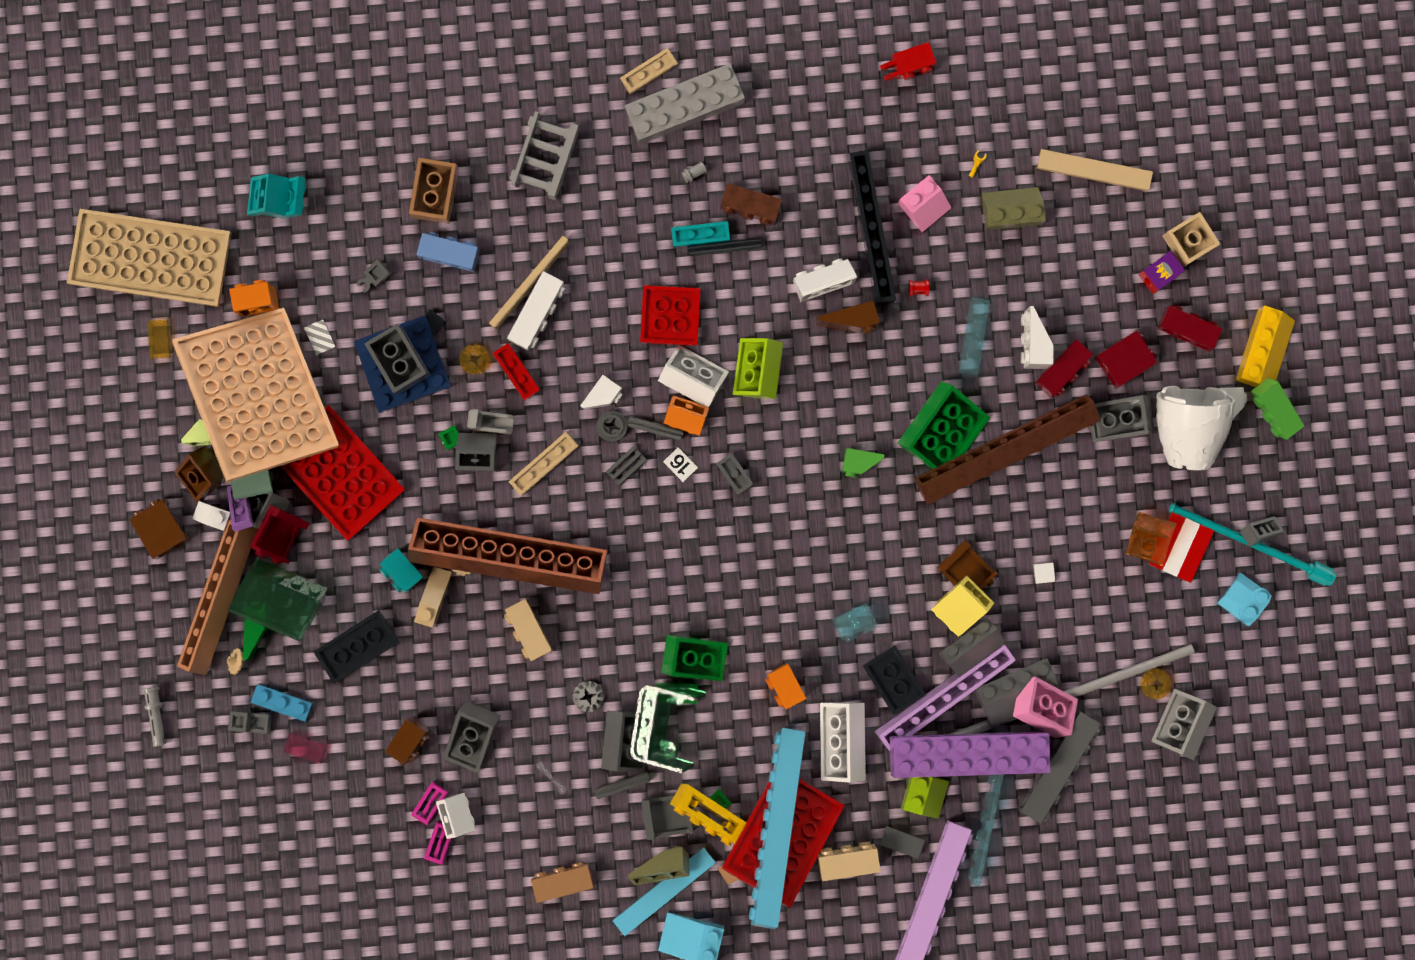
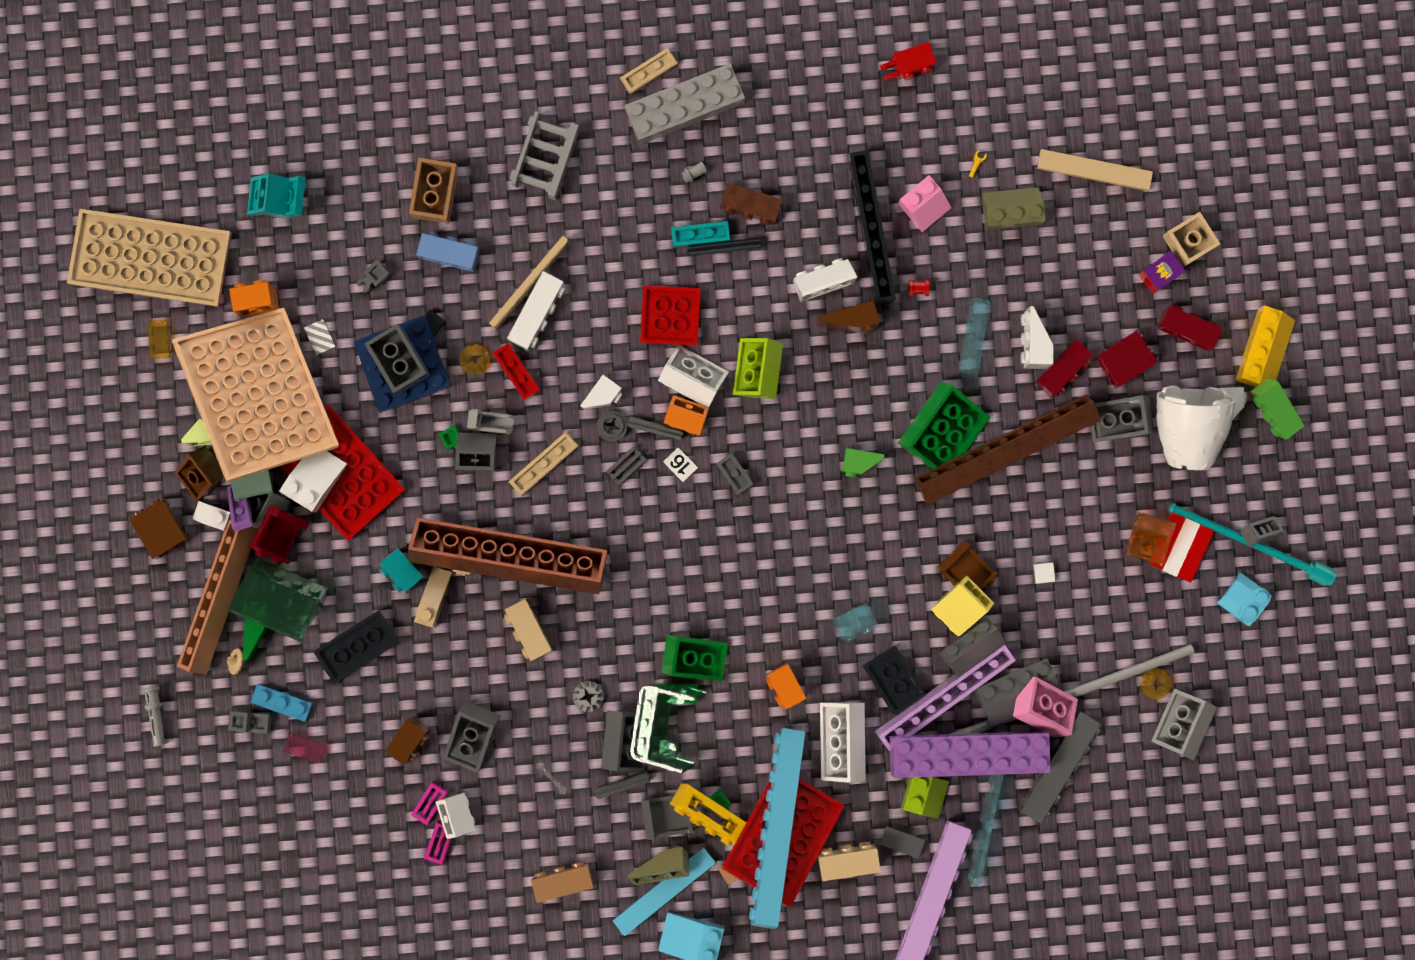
none -> white slope [280,451,347,513]

